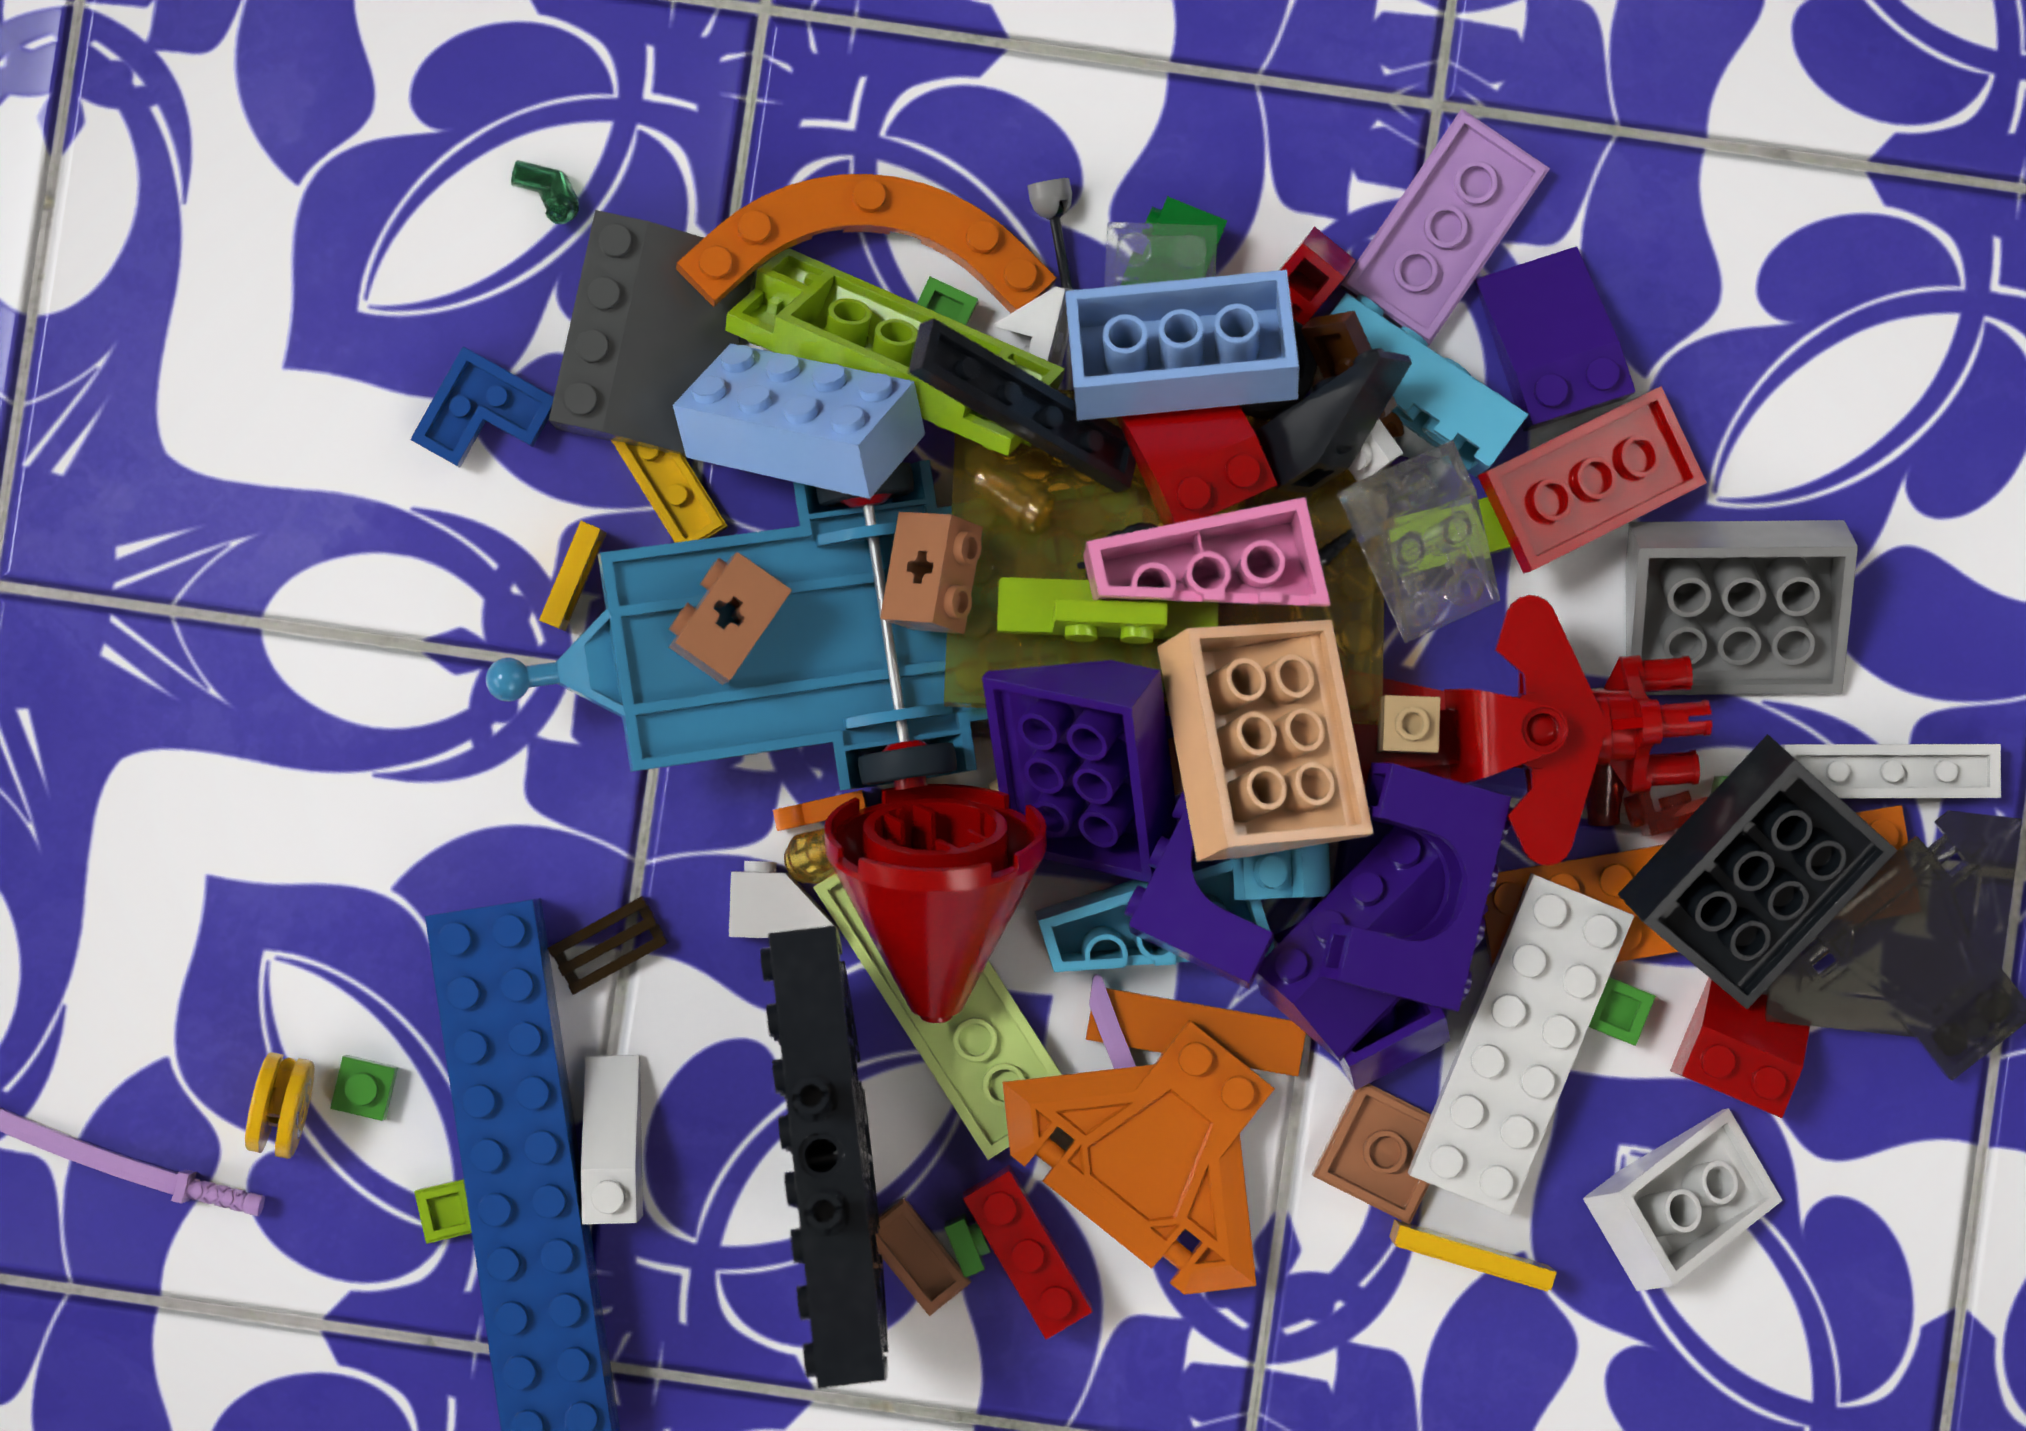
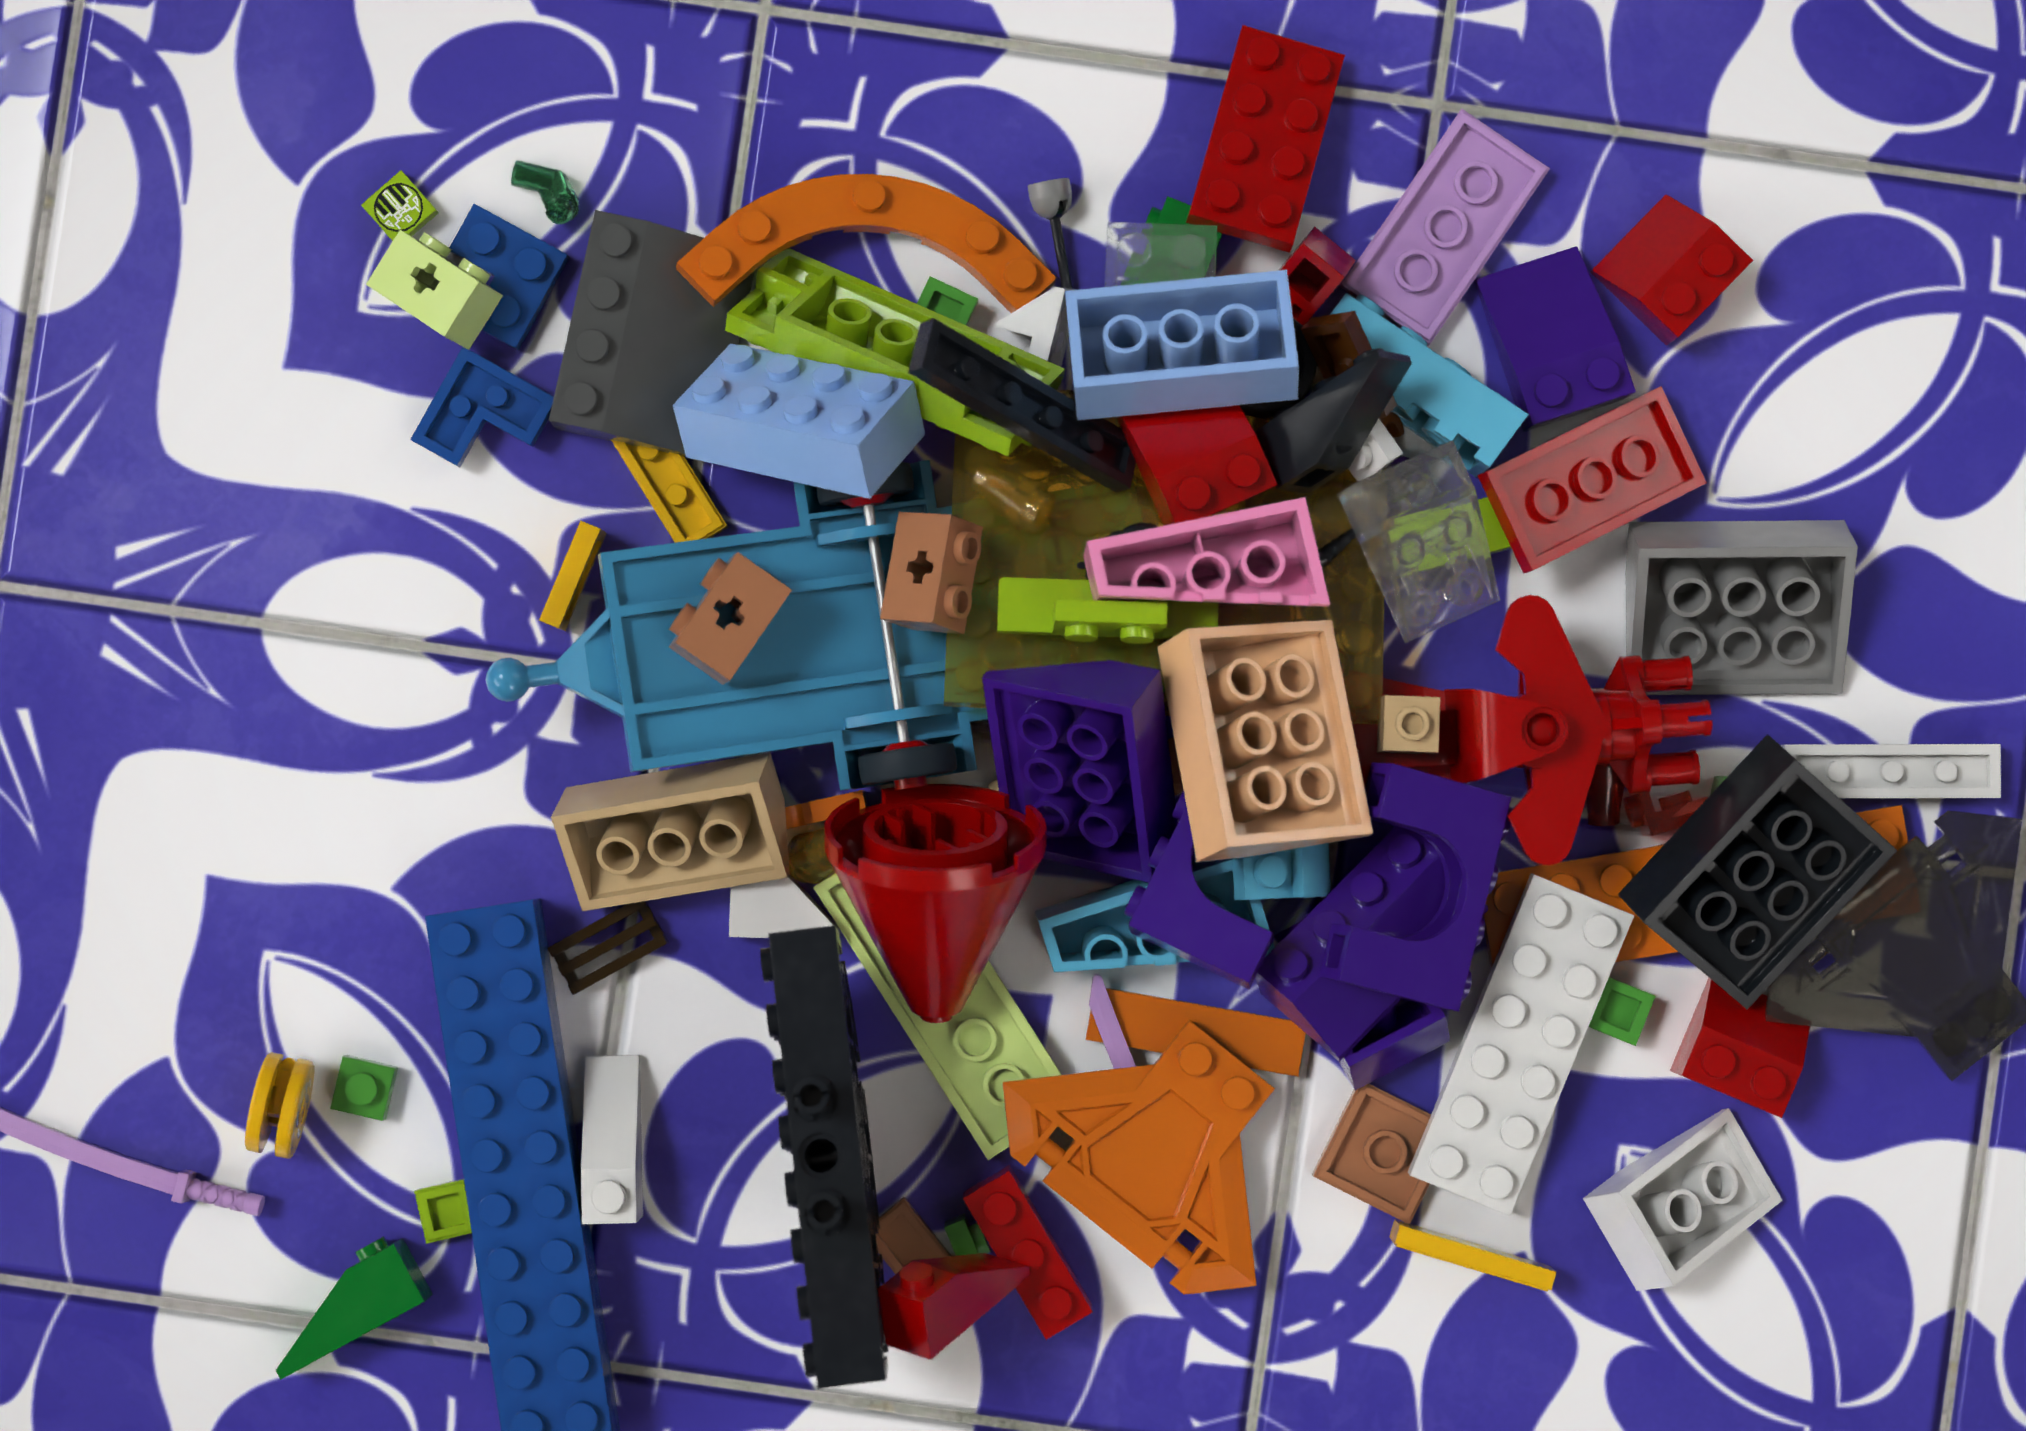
none -> green slope [275,1236,433,1380]
none -> lime tile [361,170,439,241]
none -> yellowish green brick [366,230,503,350]
none -> blue plate [449,204,570,351]
none -> tan slope [551,752,789,911]
none -> red slope [878,1253,1030,1360]
none -> red plate [1186,25,1345,253]
none -> red slope [1590,194,1753,346]

